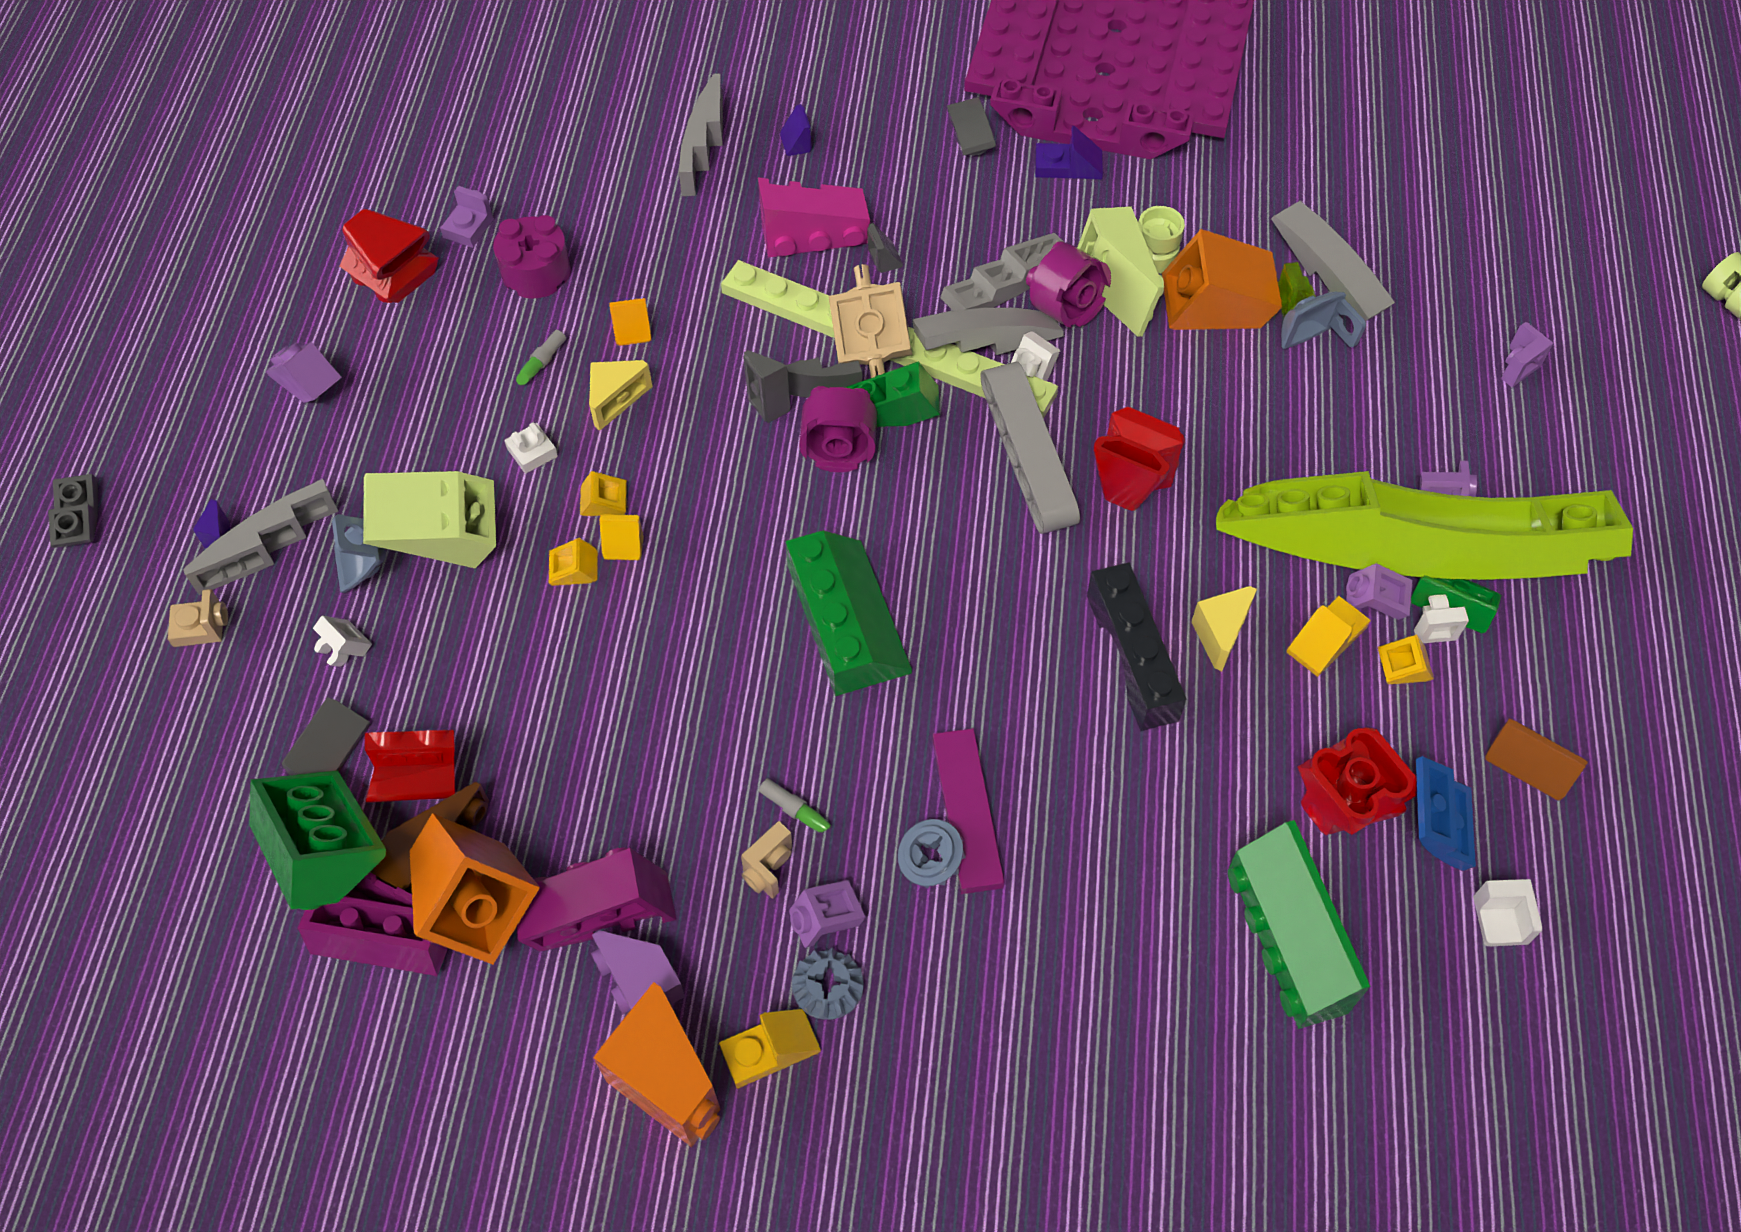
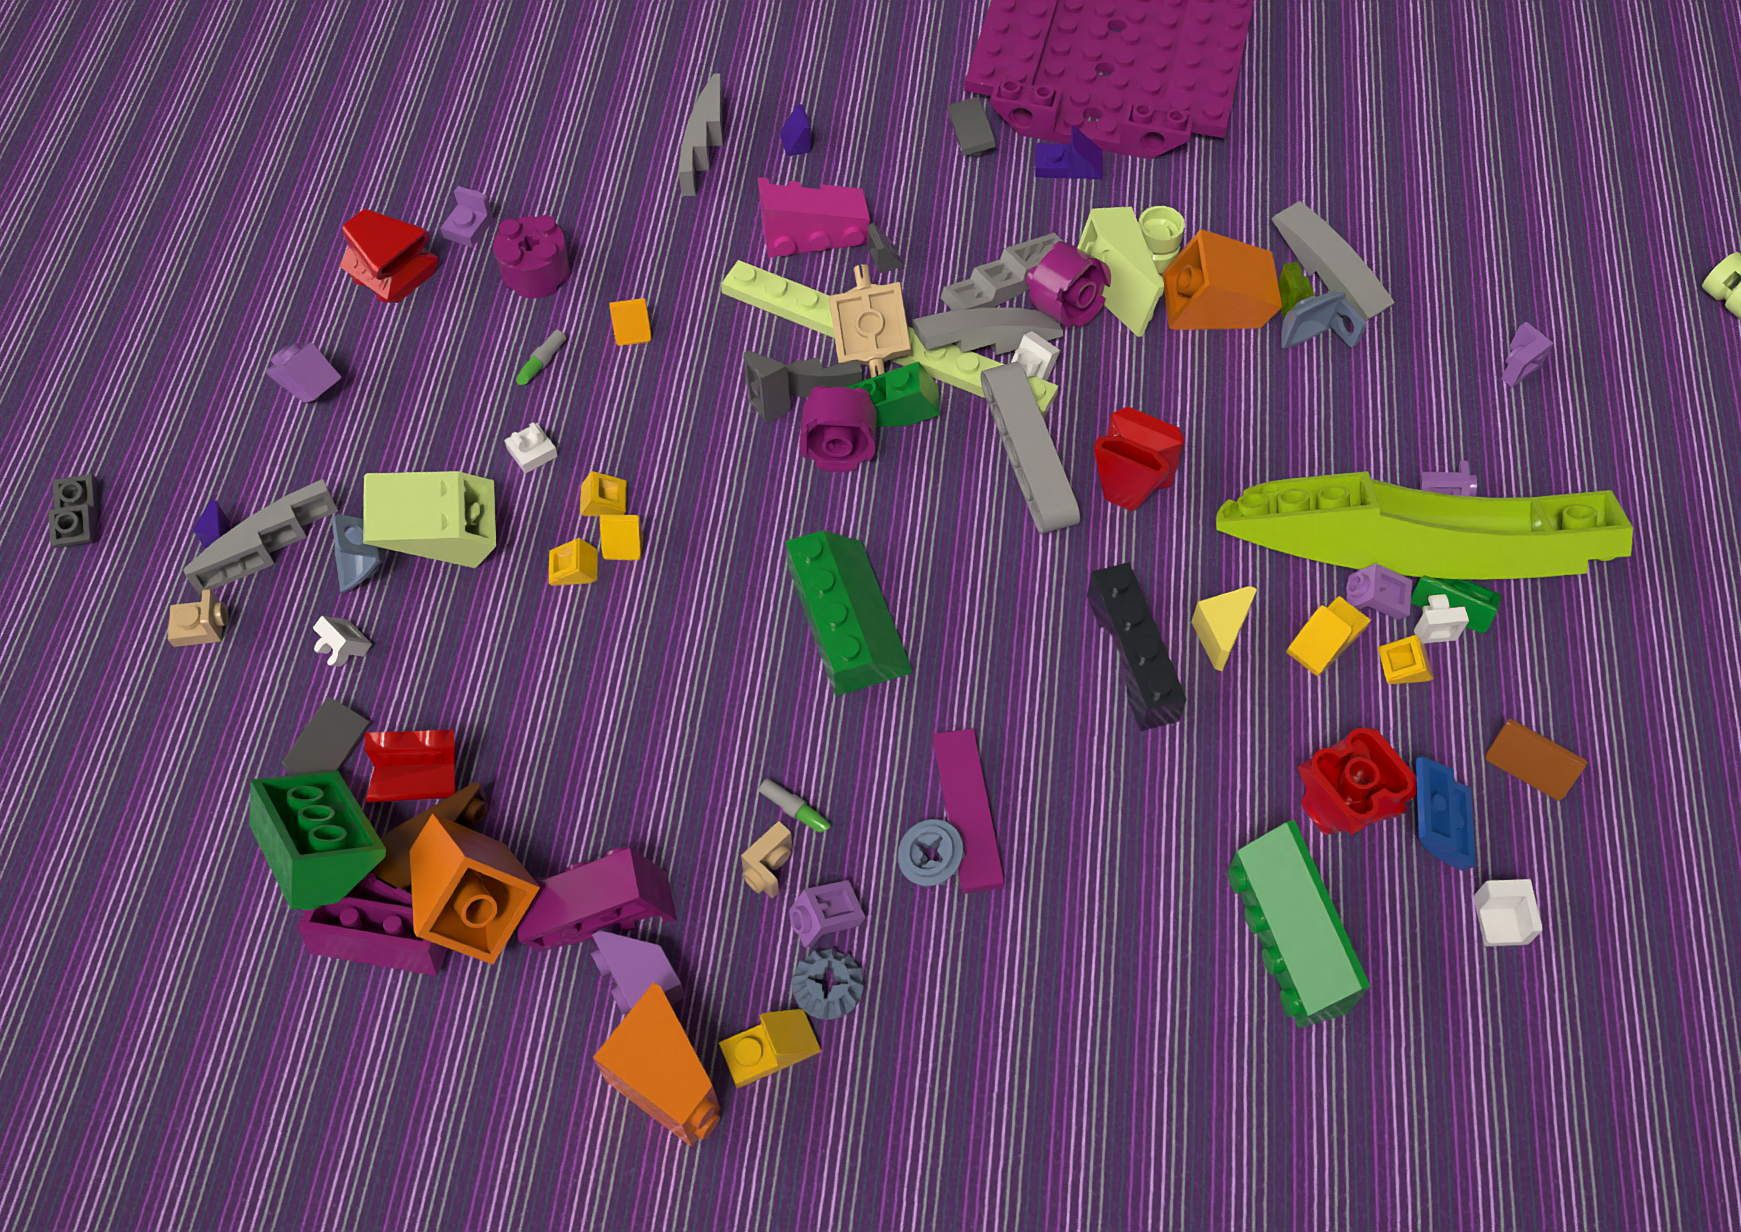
light yellow slope [589,360,653,431] -> none

